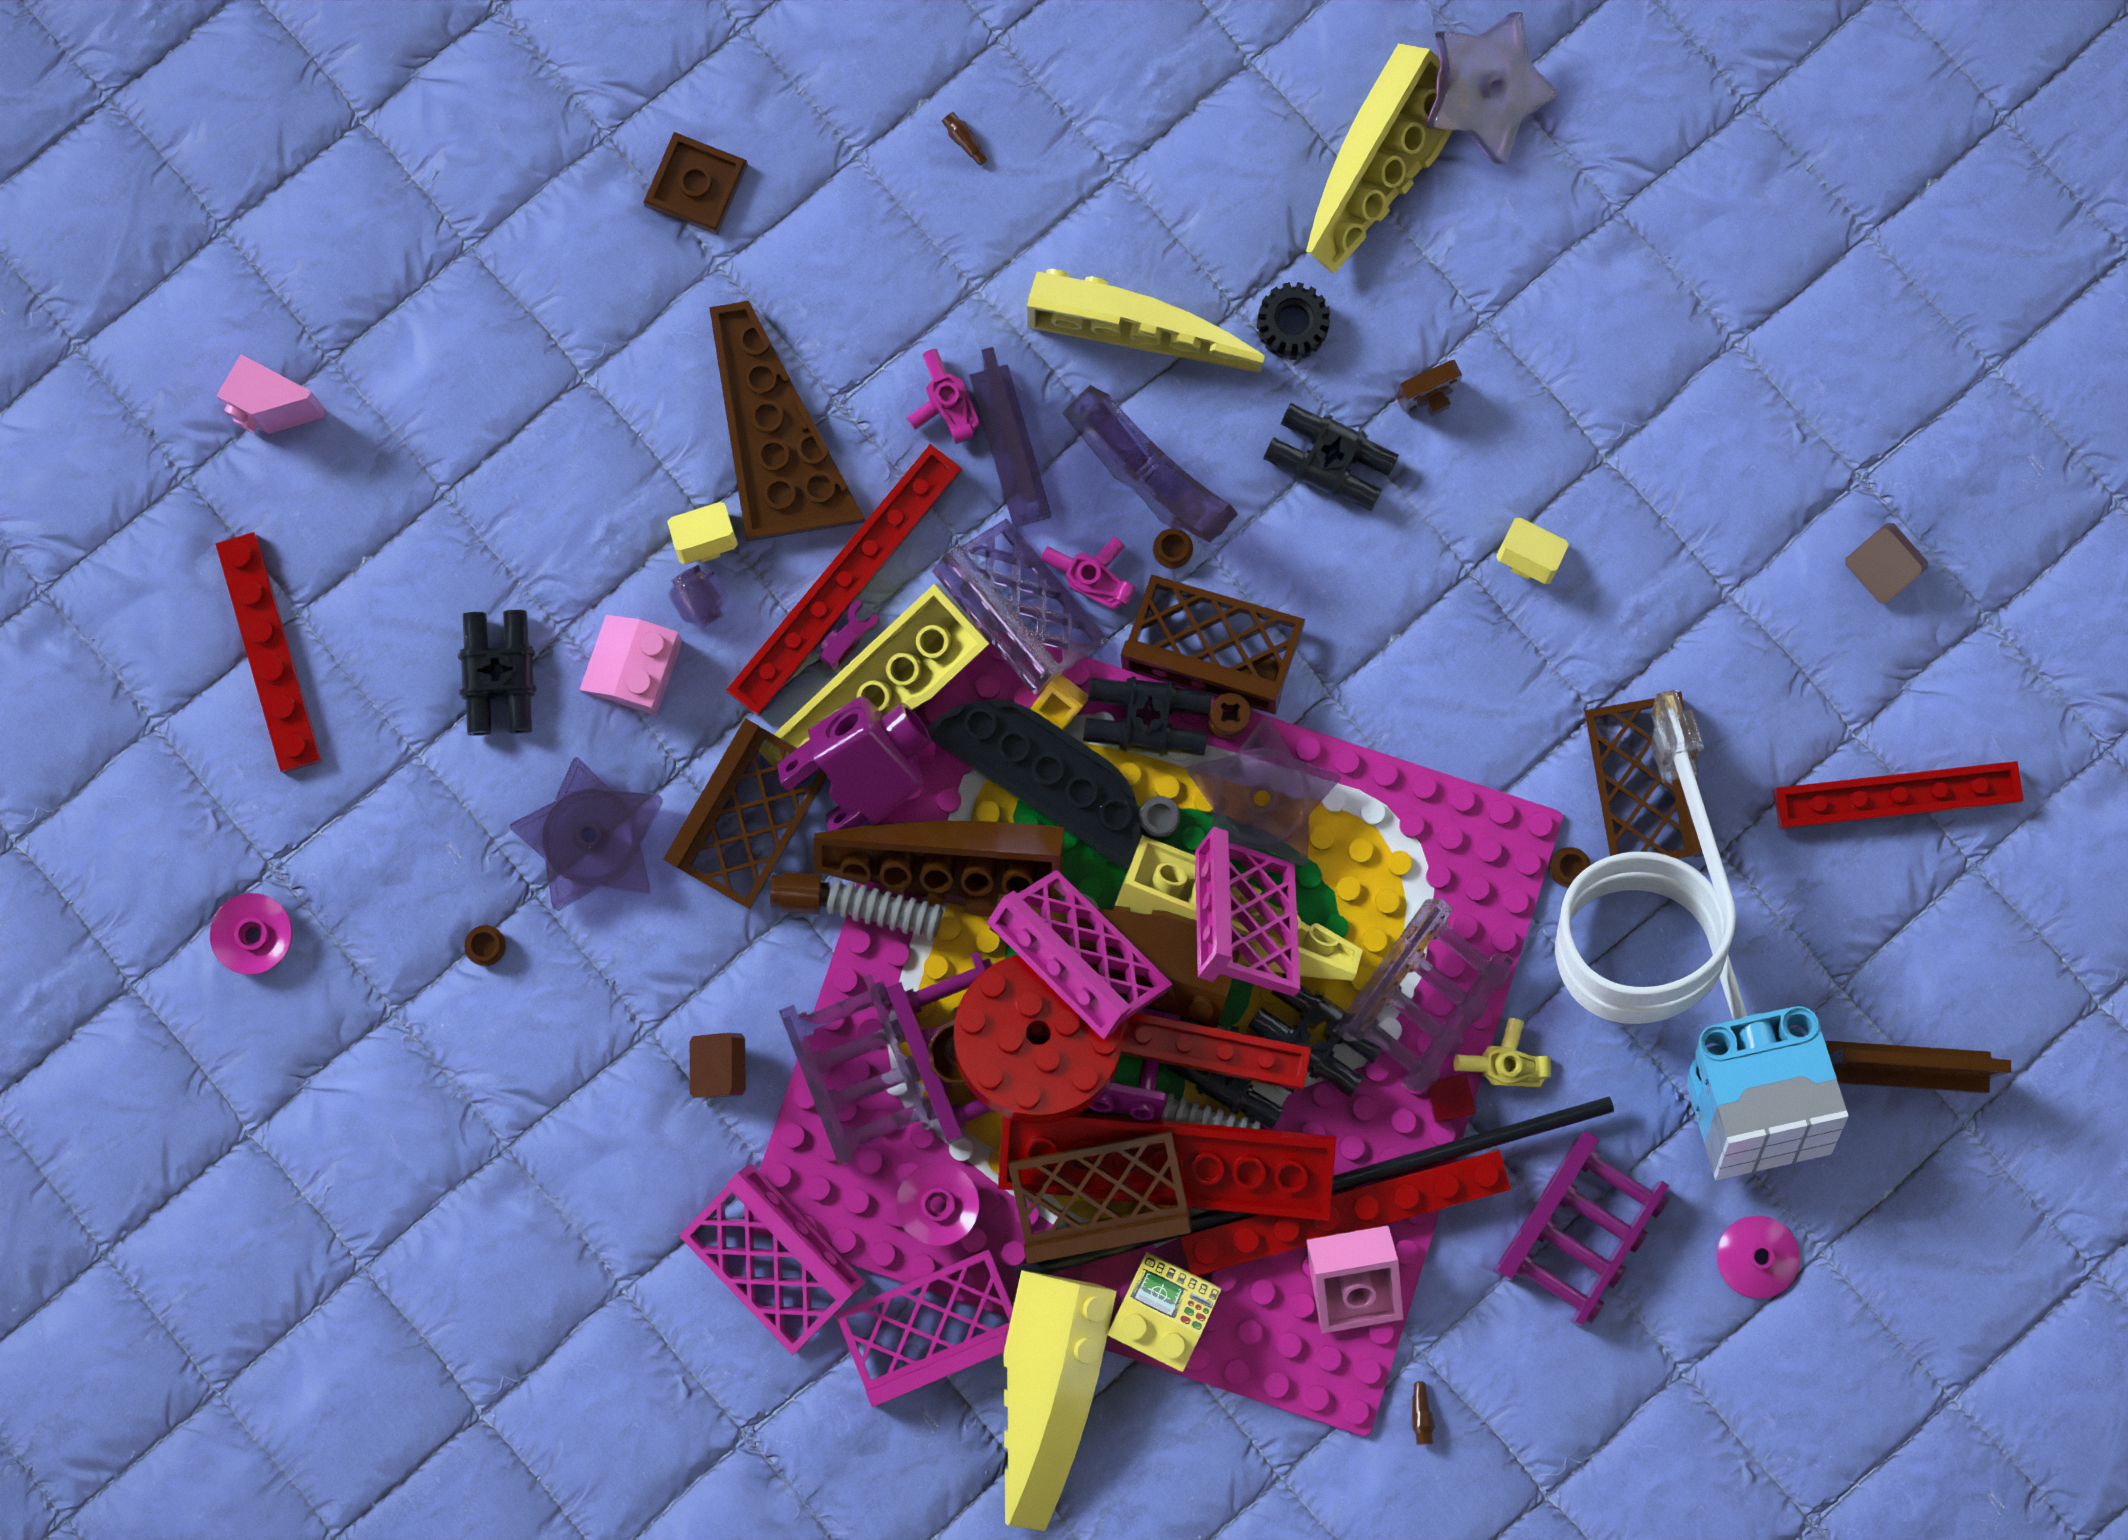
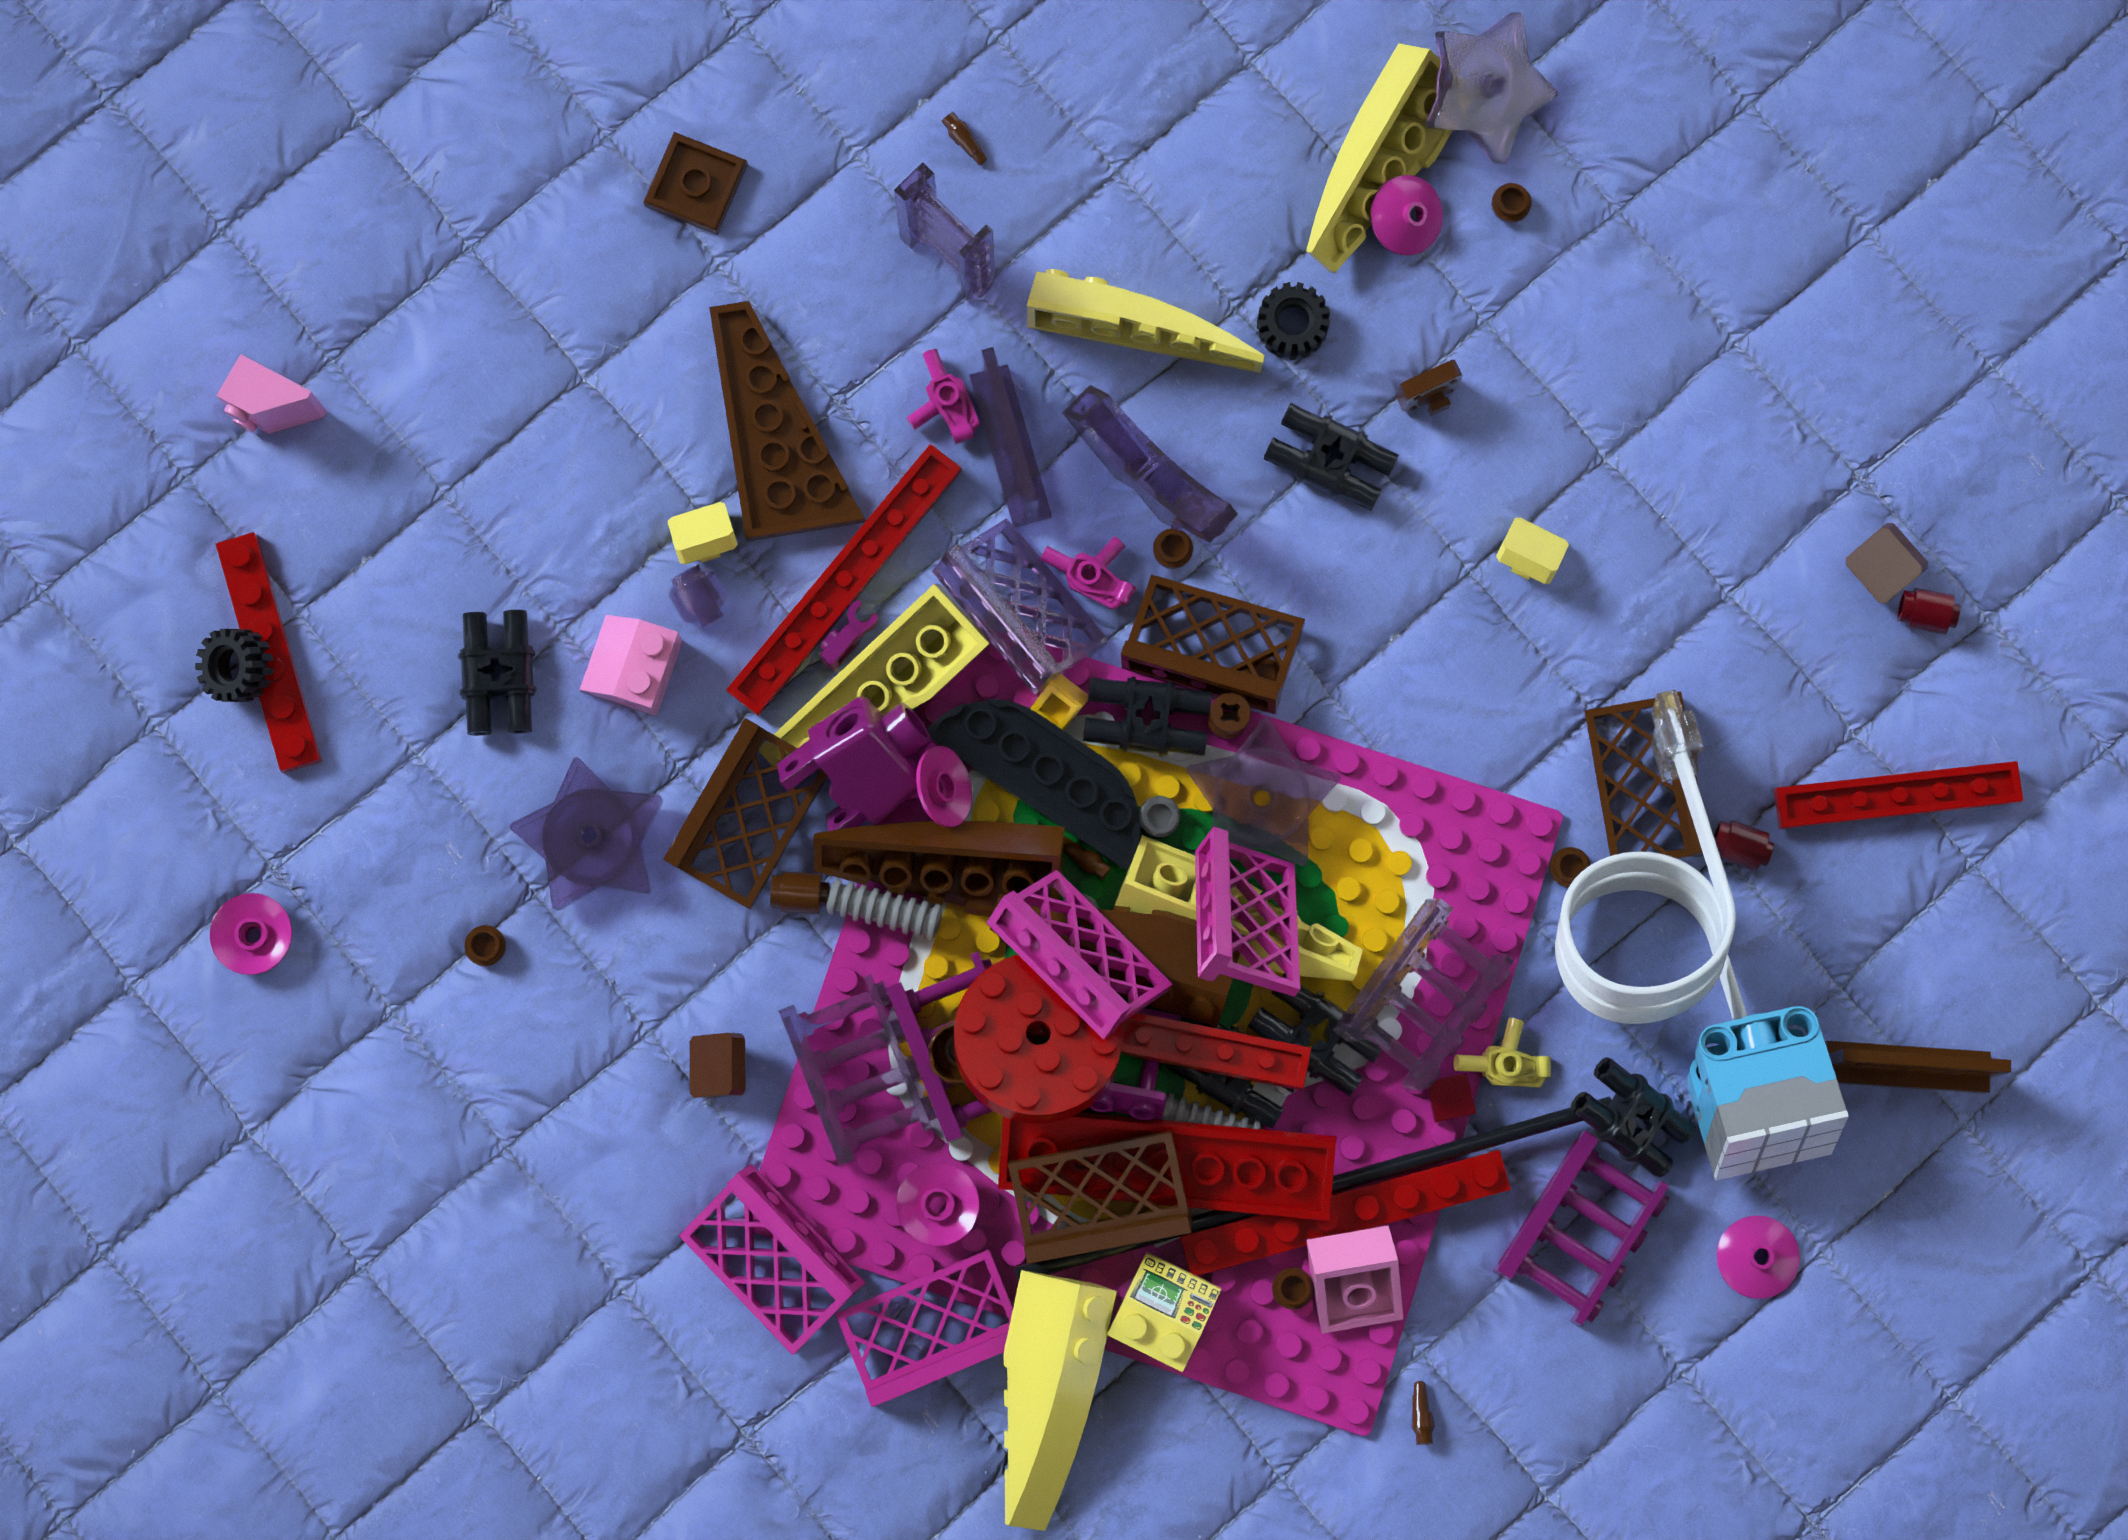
none -> black tyre [195,629,274,702]
none -> clear purple fence [894,162,995,302]
none -> dark pink dish [916,746,972,828]
none -> reddish brown piece [1064,835,1112,881]
none -> reddish brown plate [1272,1267,1314,1309]
none -> dark pink dish [1371,175,1443,255]
none -> reddish brown plate [1491,183,1532,223]
none -> black pin [1571,1057,1696,1178]
none -> dark red brick [1714,820,1774,871]
none -> dark red brick [1897,588,1961,635]

